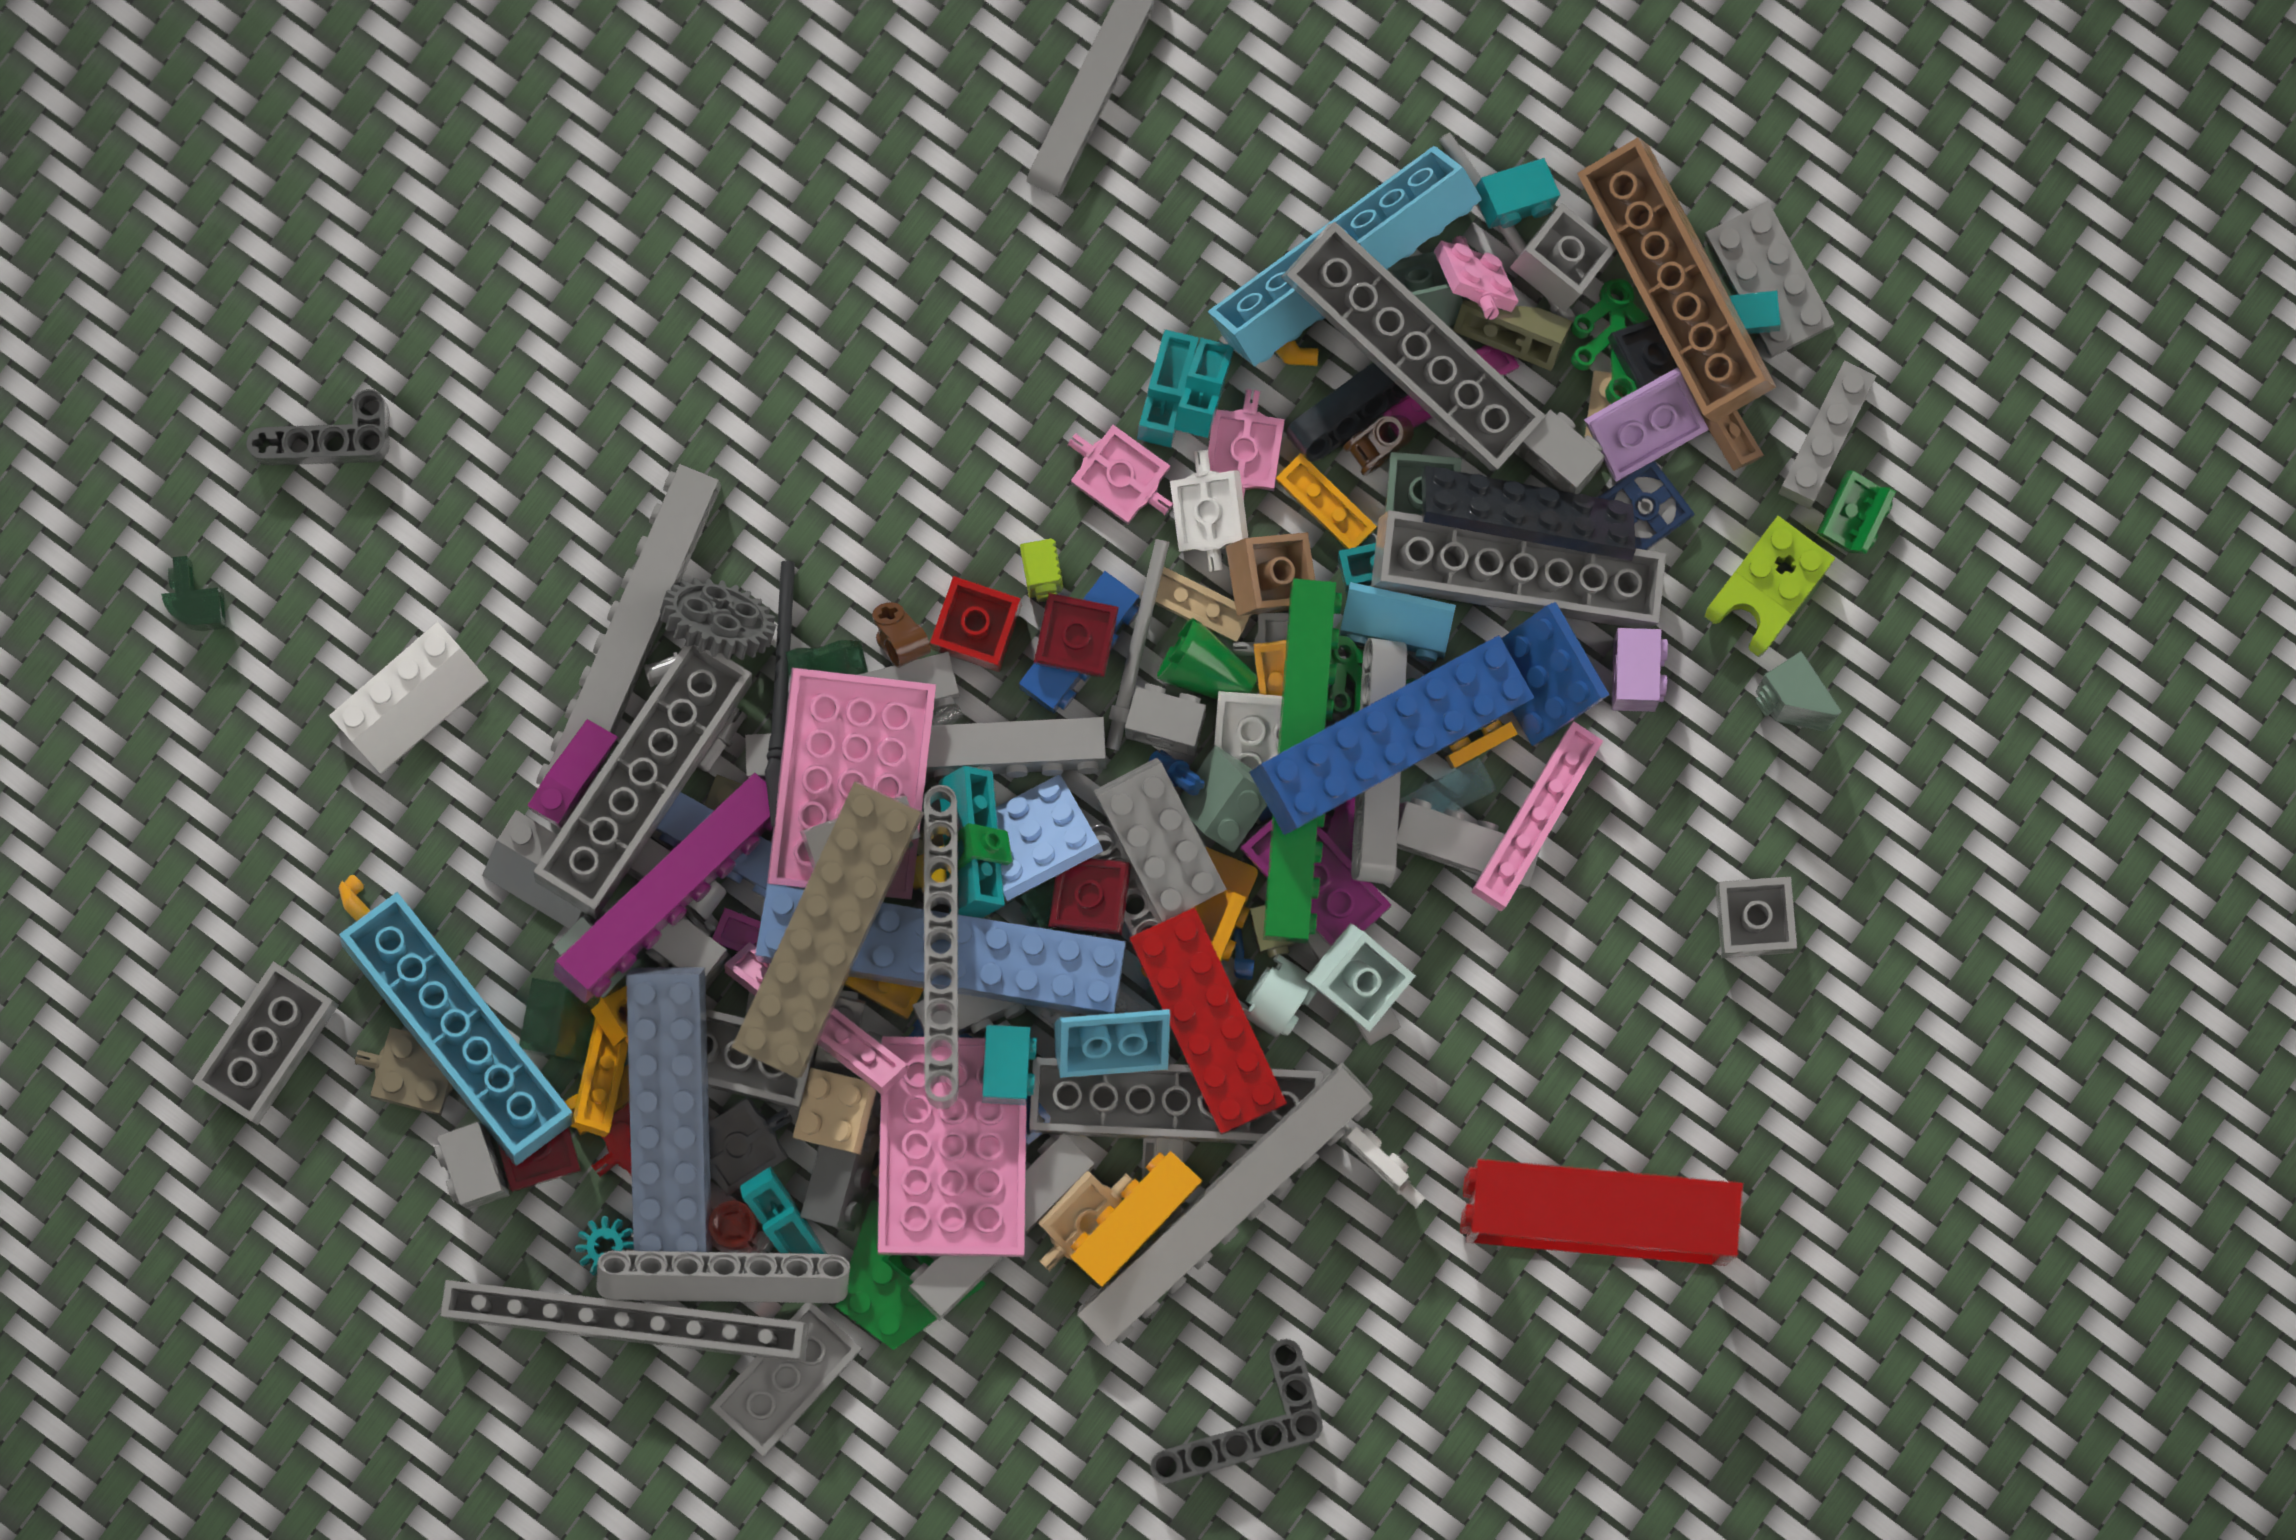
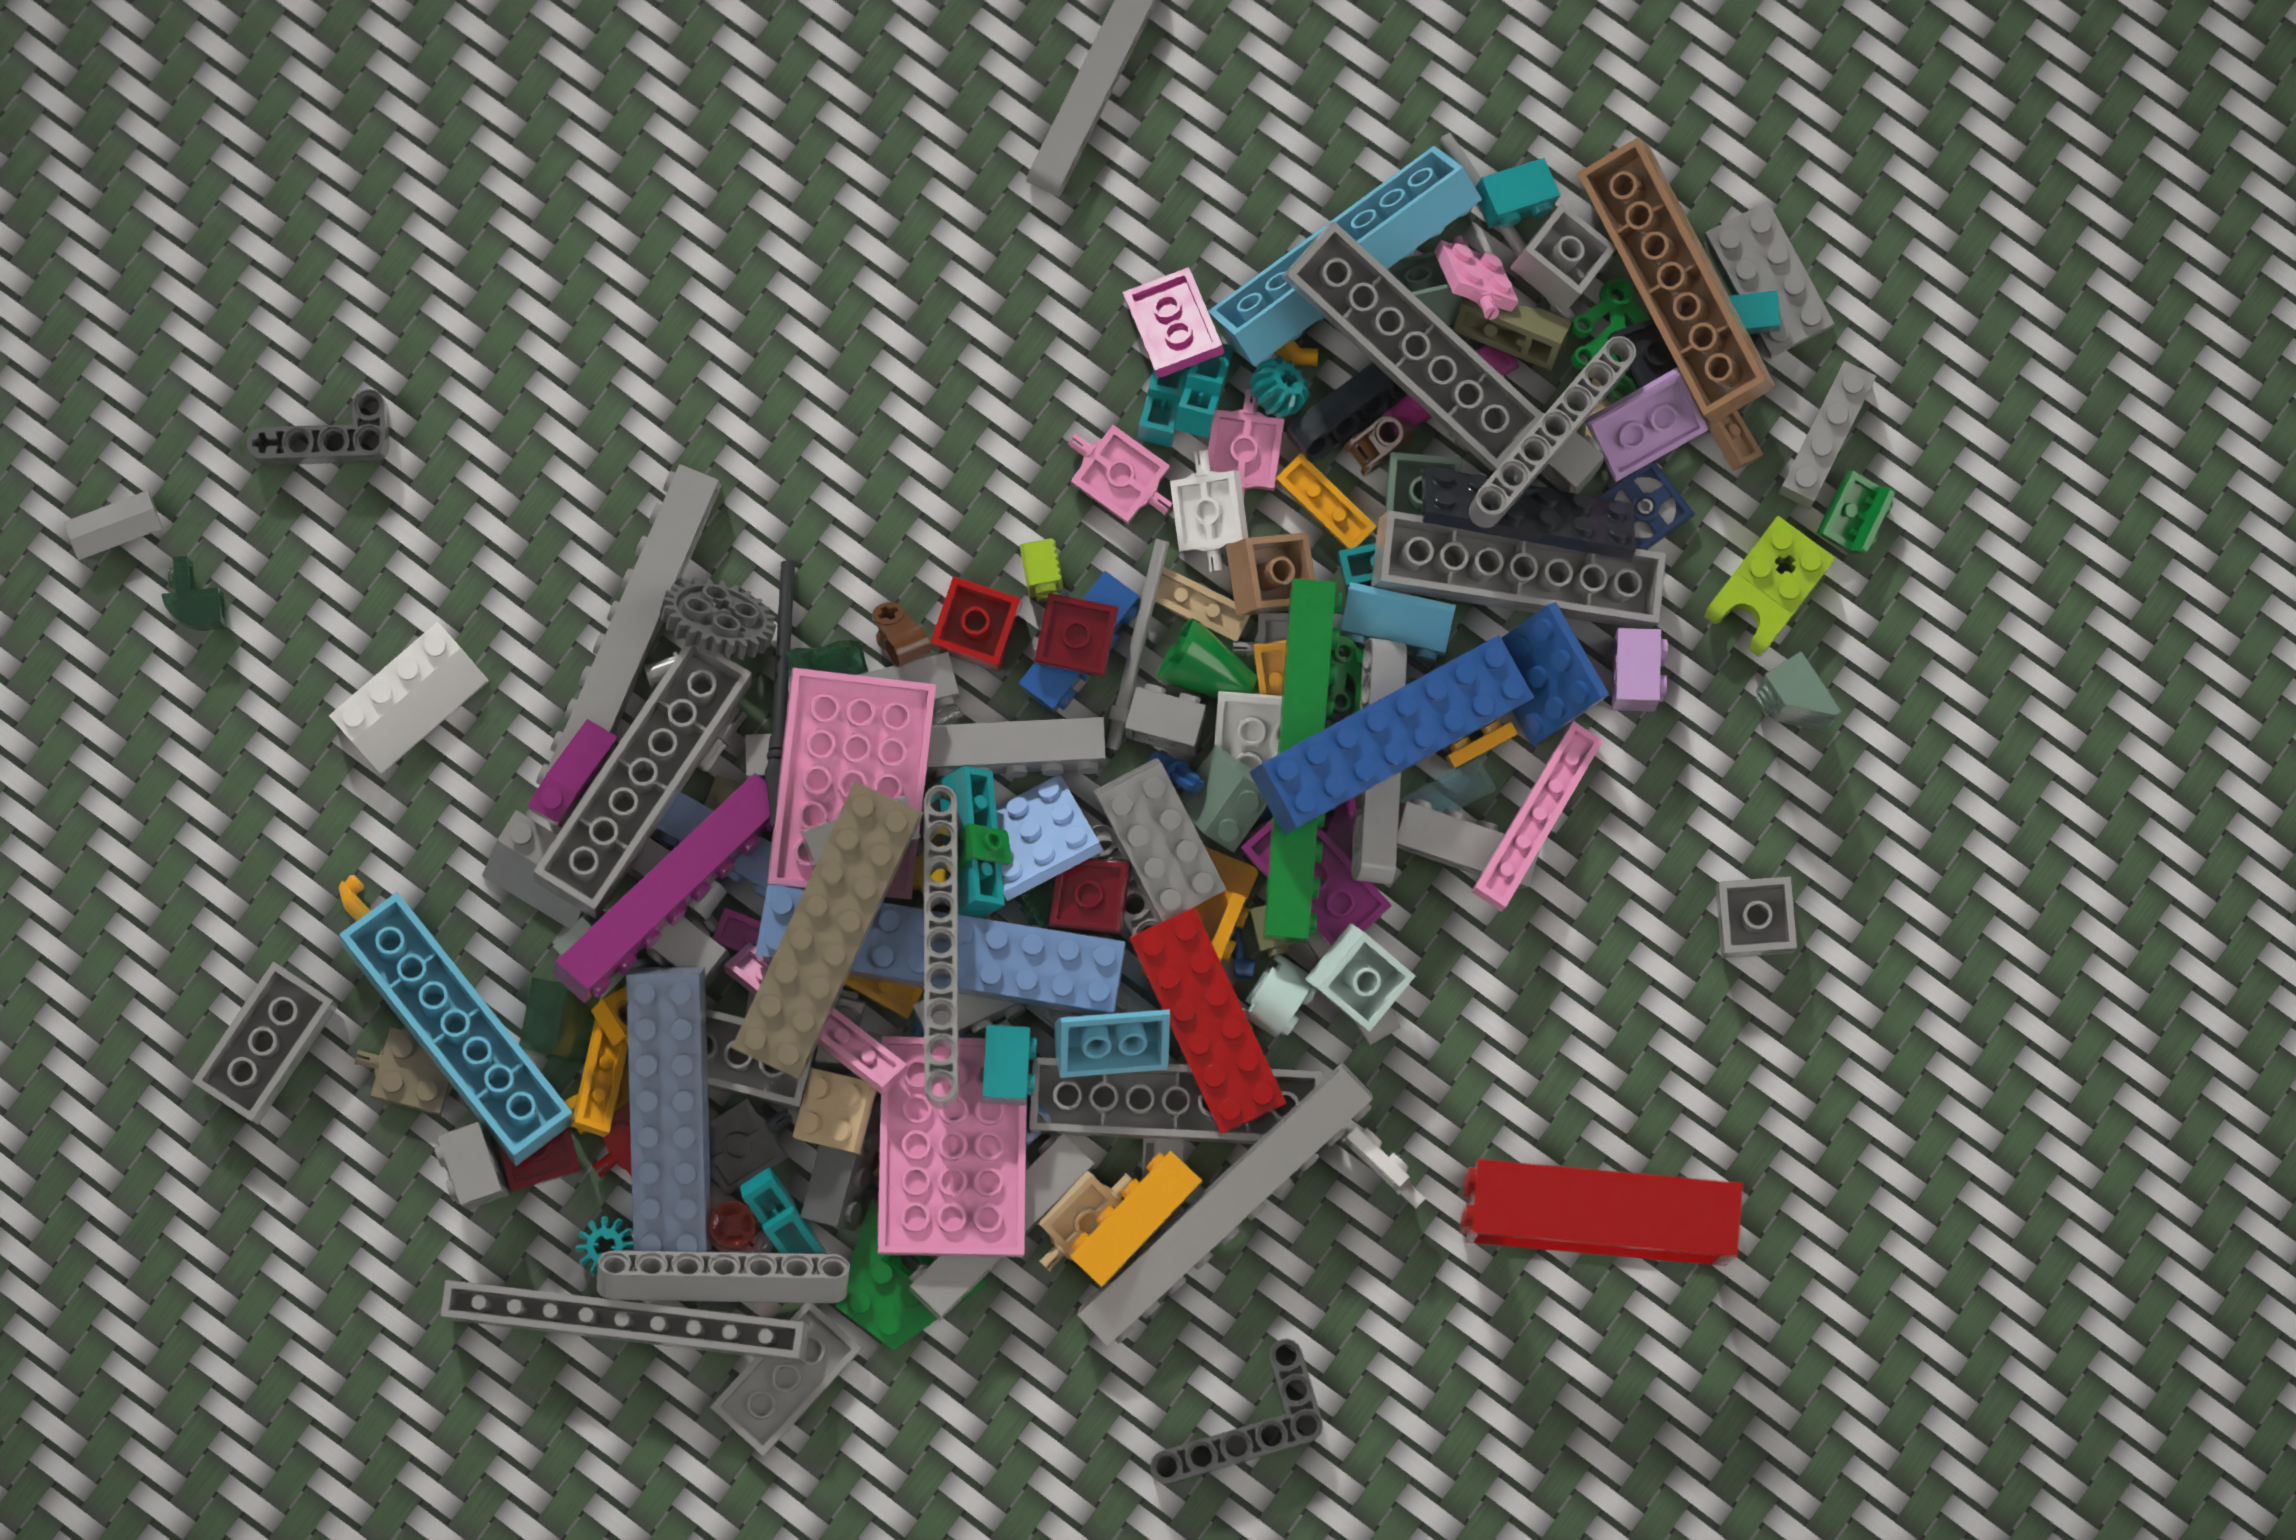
none -> light grey piece [64,490,163,560]
none -> plate [1123,267,1224,378]
none -> teal gear [1249,356,1310,419]
none -> light grey beam [1469,336,1636,528]

